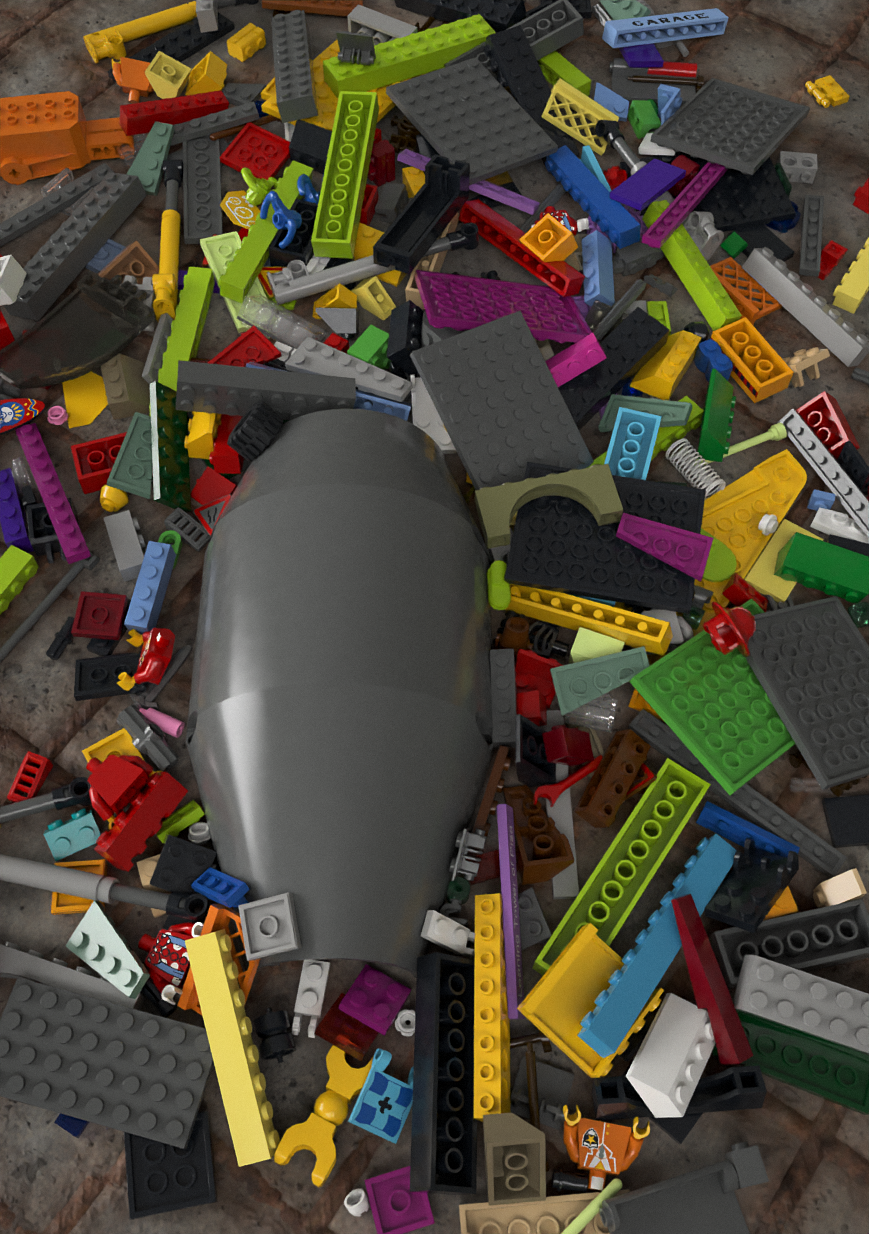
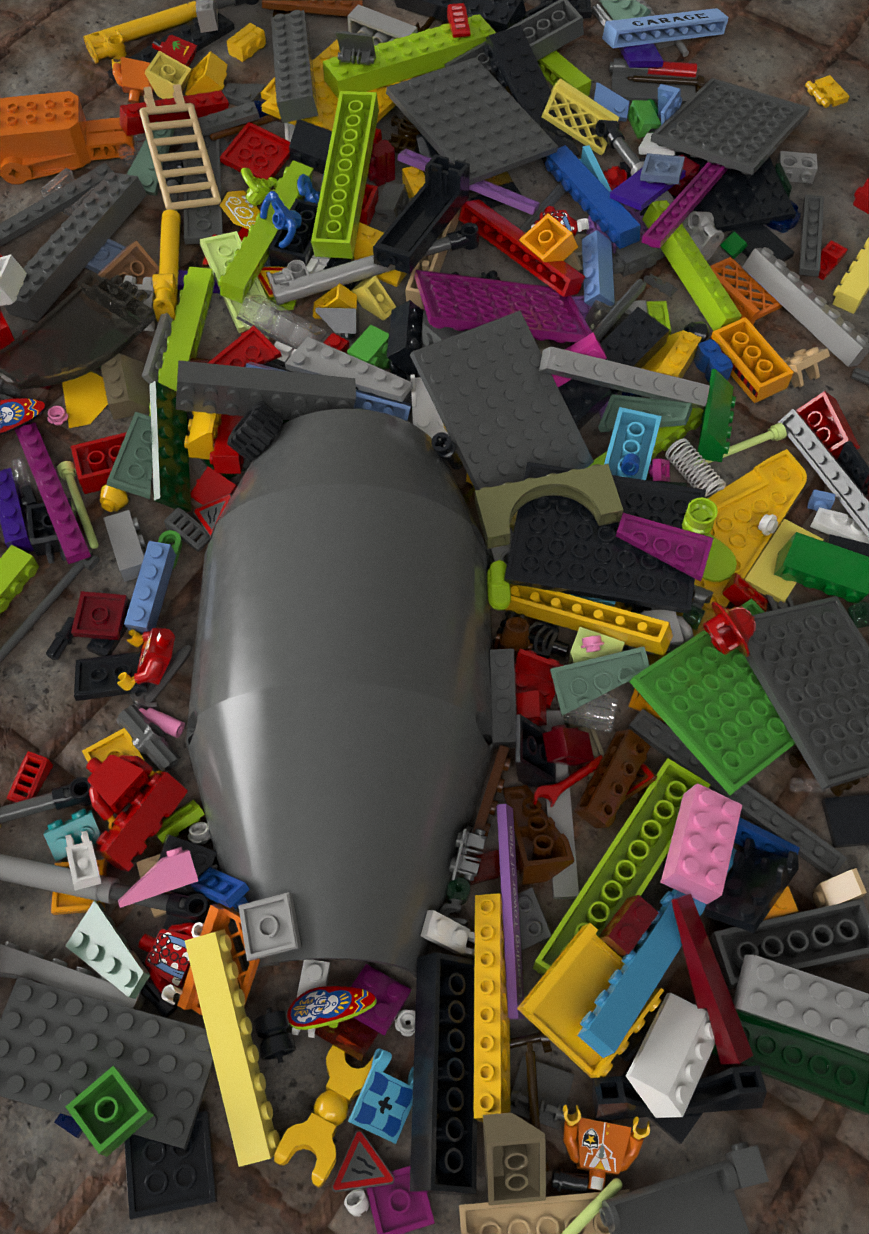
none -> yellowish green piece [57,461,99,549]
none -> white hinge [65,831,101,891]
none -> bright green brick [65,1065,154,1157]
none -> bright pink slope [118,847,198,908]
none -> tan bar [139,84,221,210]
none -> red torso [152,35,197,67]
none -> shield [287,986,377,1030]
none -> piece [332,1130,394,1192]
none -> black pin [431,432,463,470]
none -> red slope [447,3,470,38]
none -> light grey brick [539,347,710,408]
none -> bright pink plate [581,635,604,653]
none -> dark red brick [599,895,659,956]
none -> blue piece [621,453,640,476]
none -> sand blue plate [640,153,685,185]
none -> dark pink plate [649,459,670,482]
none -> bright pink brick [660,783,742,904]
none -> lime wheel [682,497,718,536]

